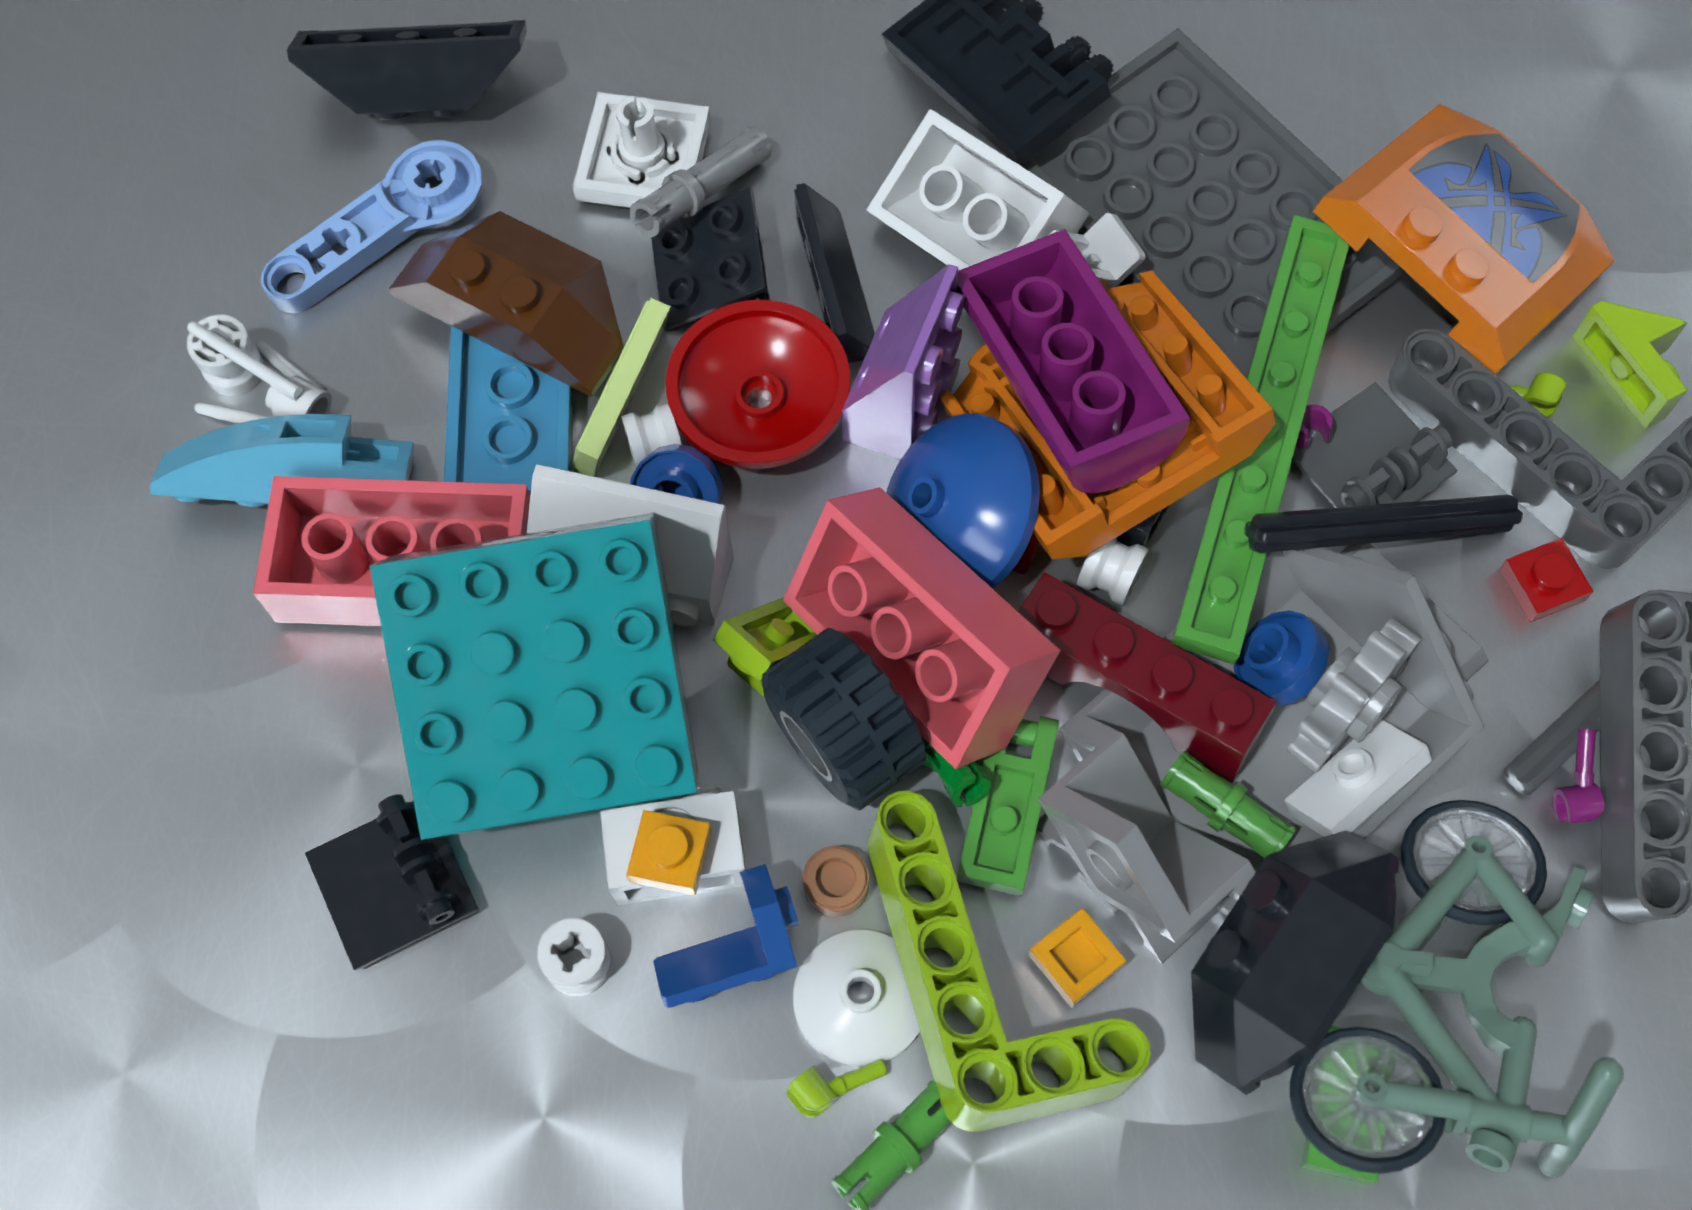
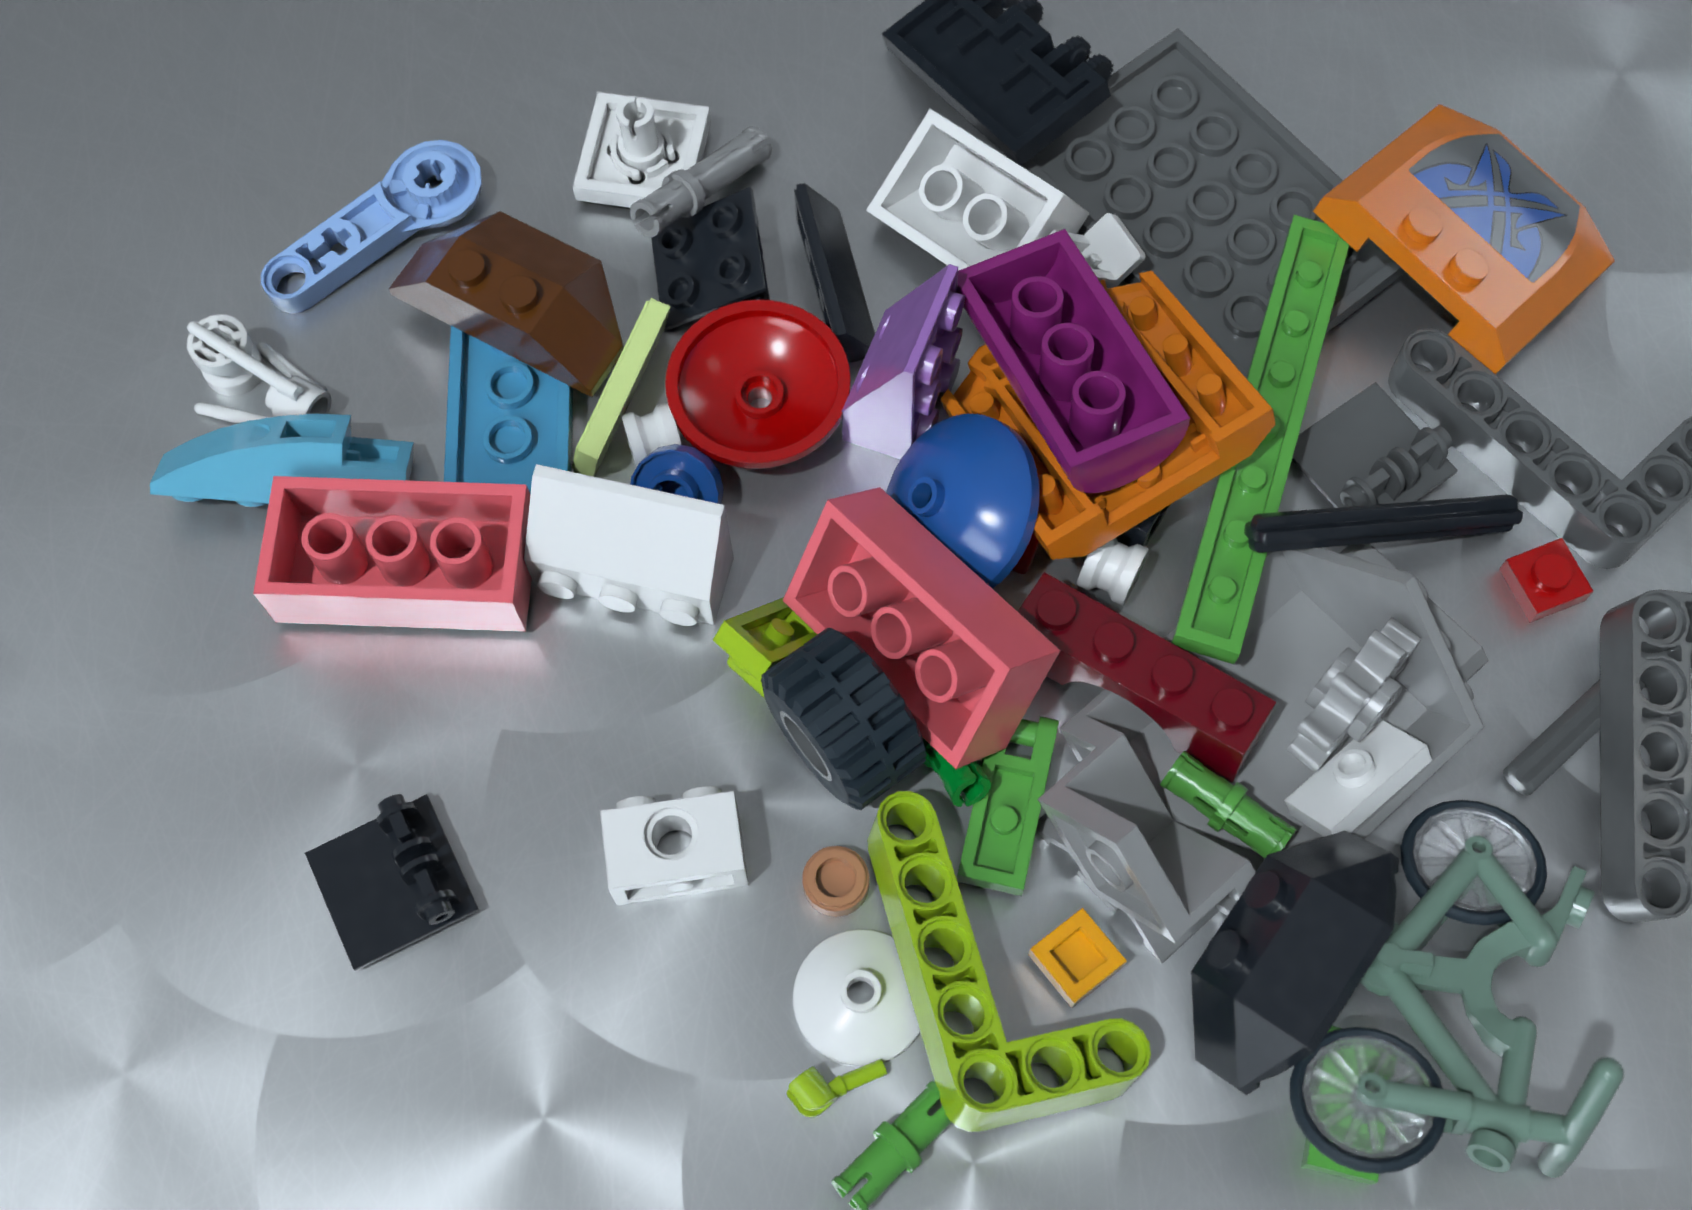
black wedge [287,20,527,120] -> none
teal piece [370,513,698,840] -> none
white wheel [537,918,612,996] -> none
light orange plate [626,810,712,896] -> none
blue bracket [653,864,799,1008] -> none
blue plate [1233,610,1329,706] -> none
magenta hand [1295,404,1333,449] -> none
lime hand [1508,373,1566,418] -> none
magenta hand [1552,729,1605,823] -> none
lime slope [1572,301,1688,429] -> none

